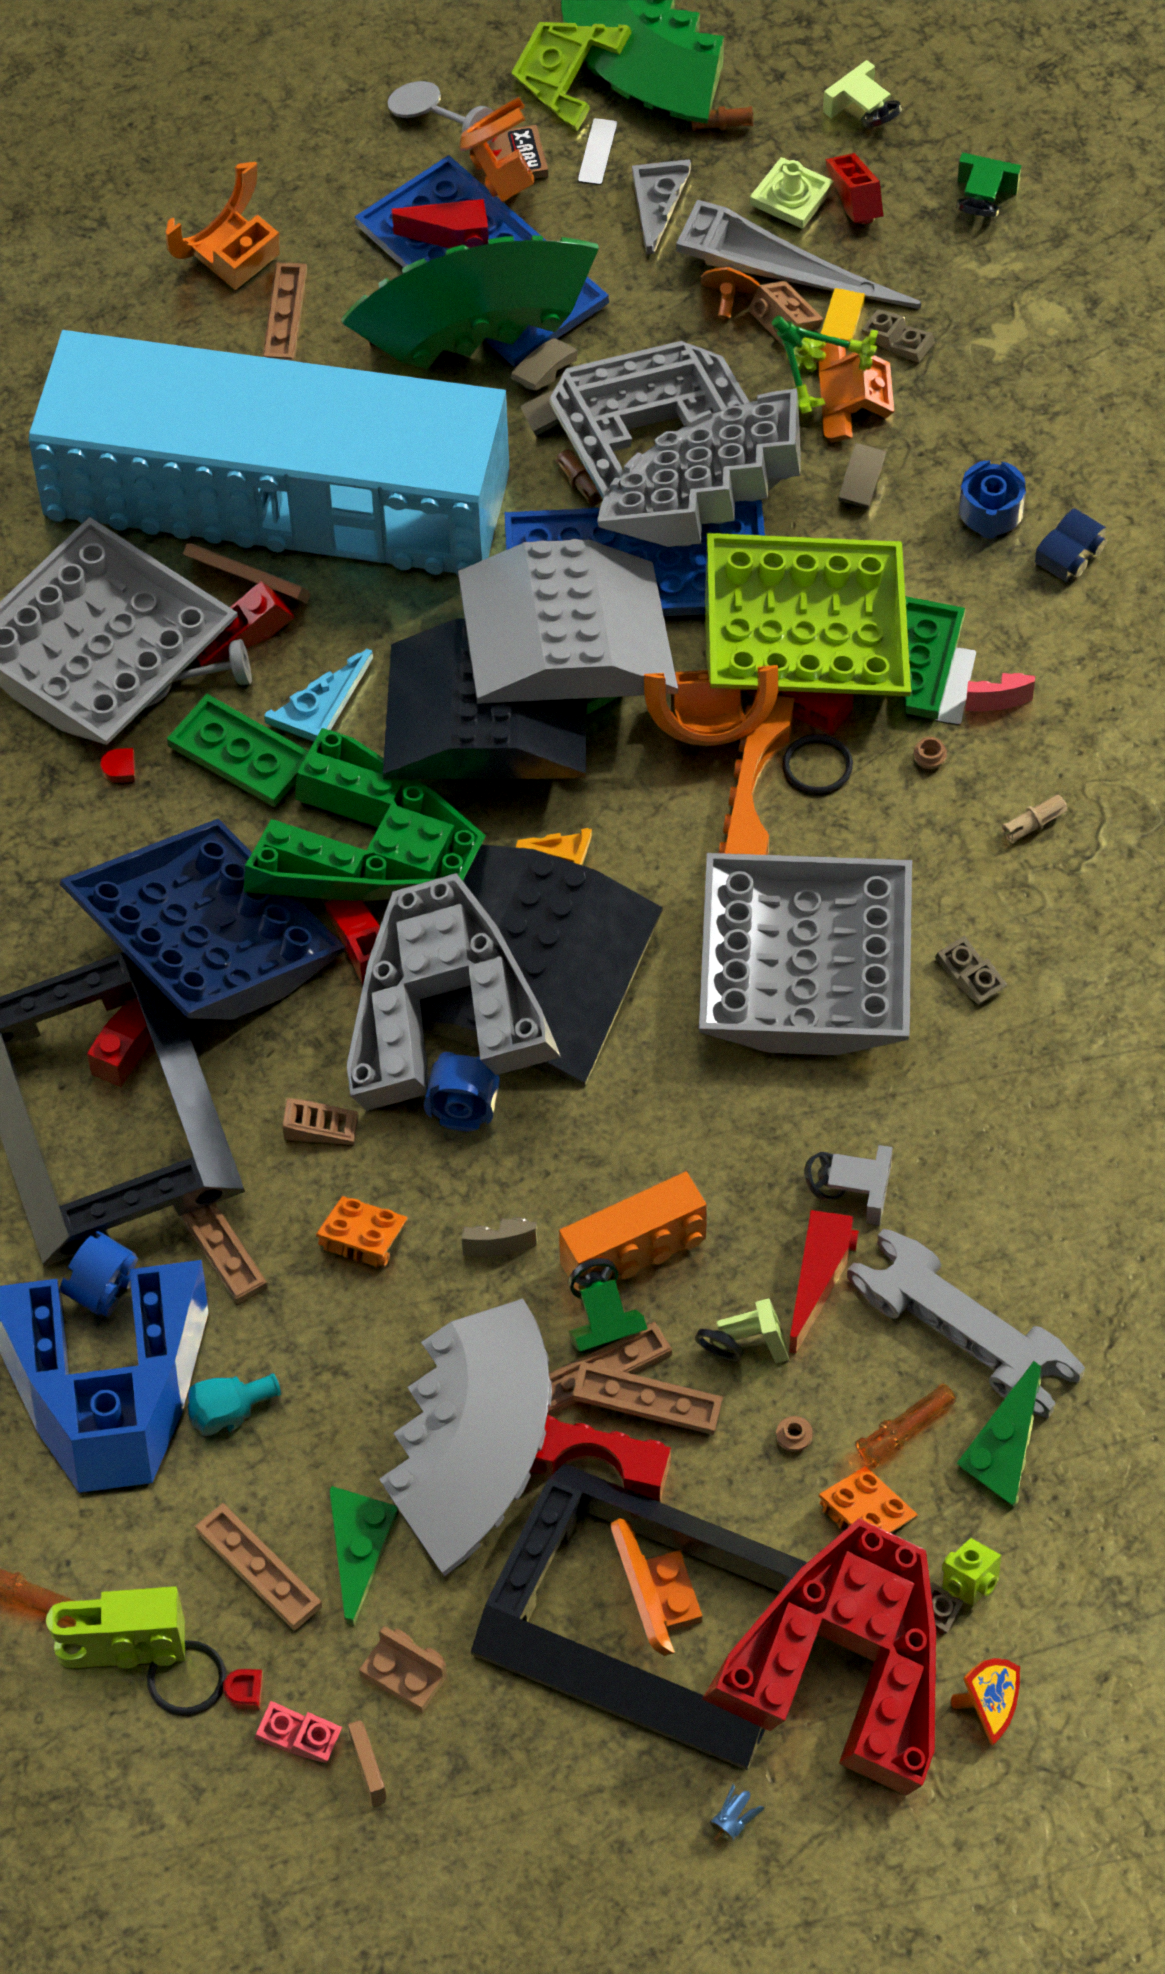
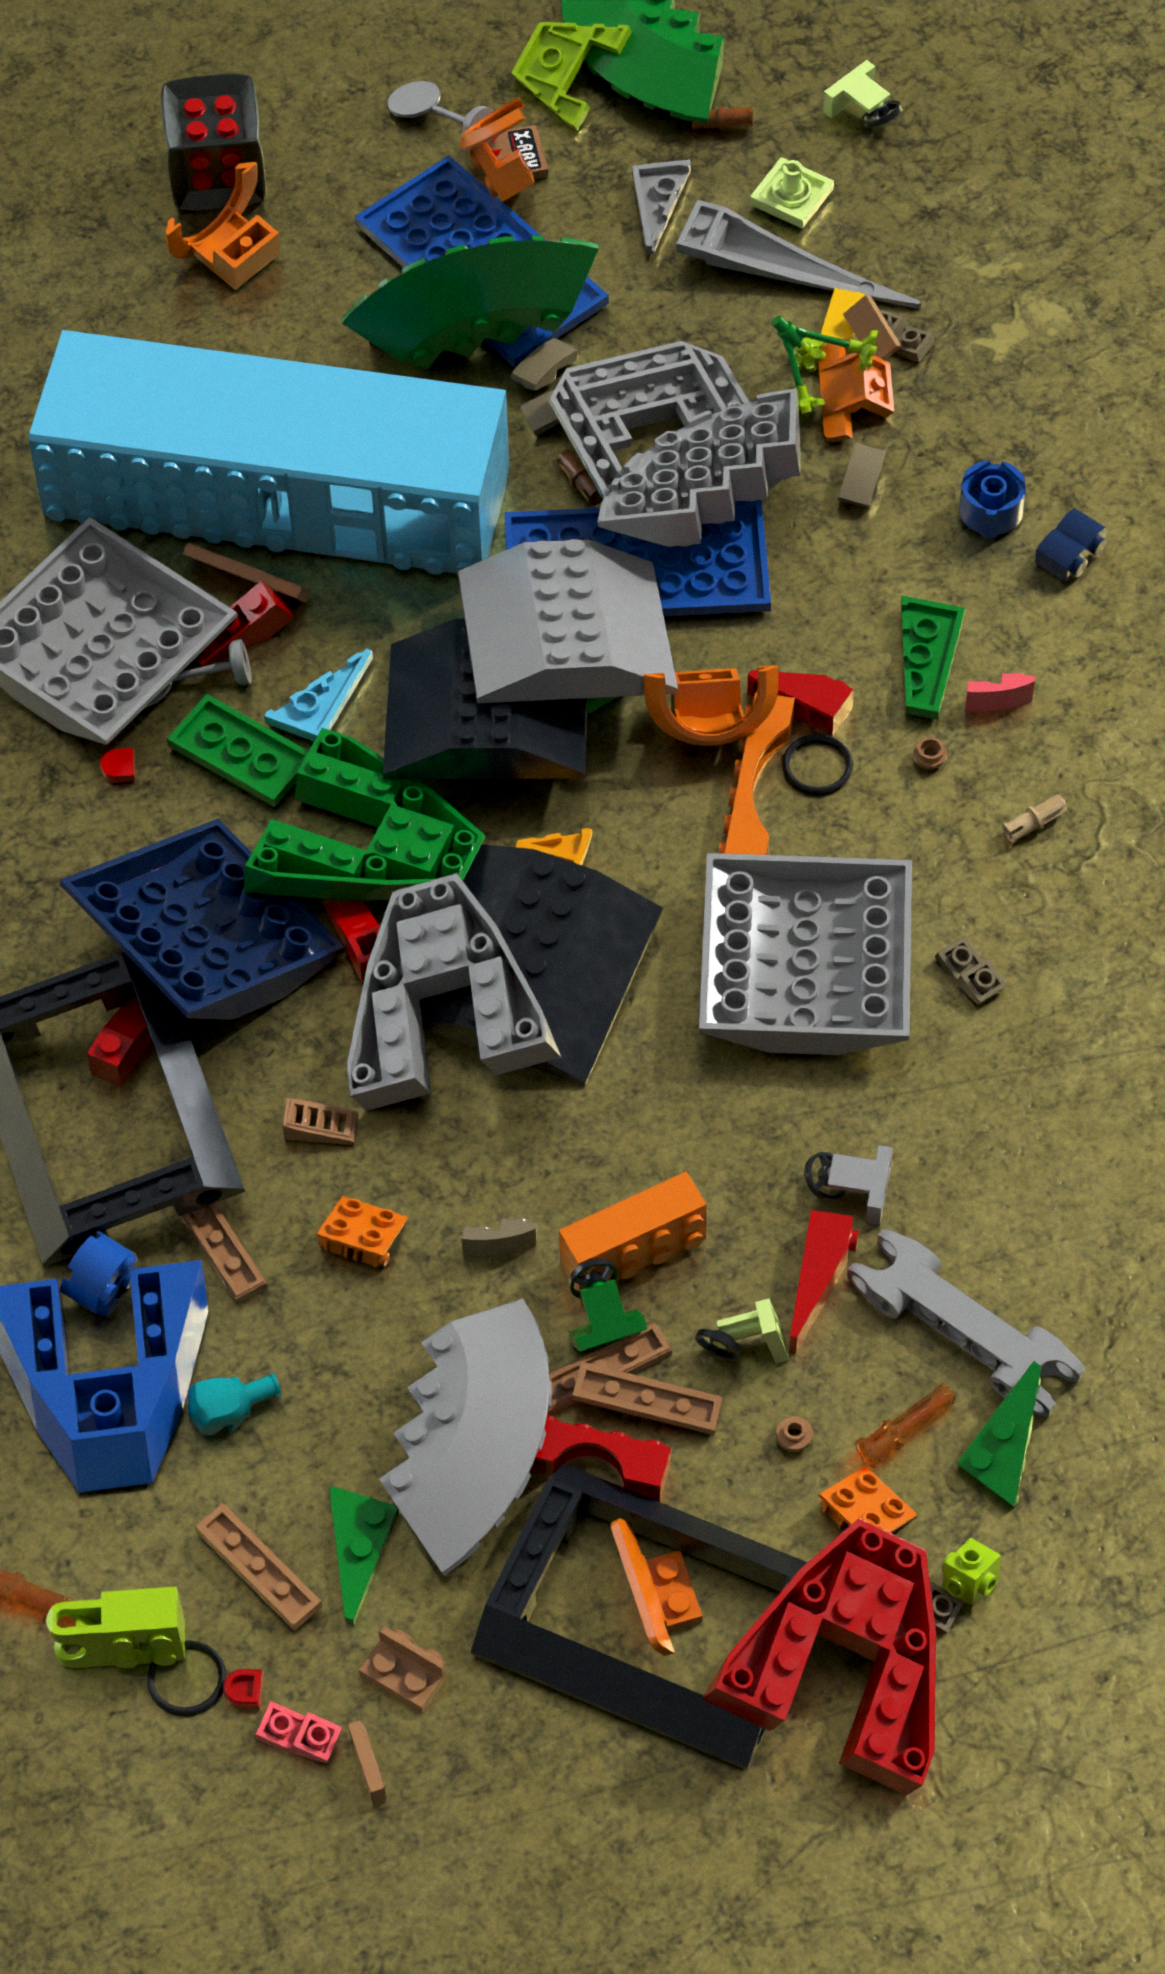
medium nougat tile [263,263,307,361] -> none
red slope [391,199,489,249] -> none
blue brick [424,1052,500,1131] -> none
white sticker [578,118,617,184] -> none
orange shield [700,267,760,319] -> none
lime slope [705,533,911,696] -> none
flat silver piece [709,1784,764,1842] -> none
medium nougat bracket [749,281,824,346] -> none
red slope [825,153,884,224] -> none
white sticker [935,647,976,724] -> none
shield [951,1658,1020,1745] -> none
green piece [956,152,1022,217] -> none
none -> pearl dark grey piece [161,74,266,211]
none -> medium nougat tile [843,295,902,360]

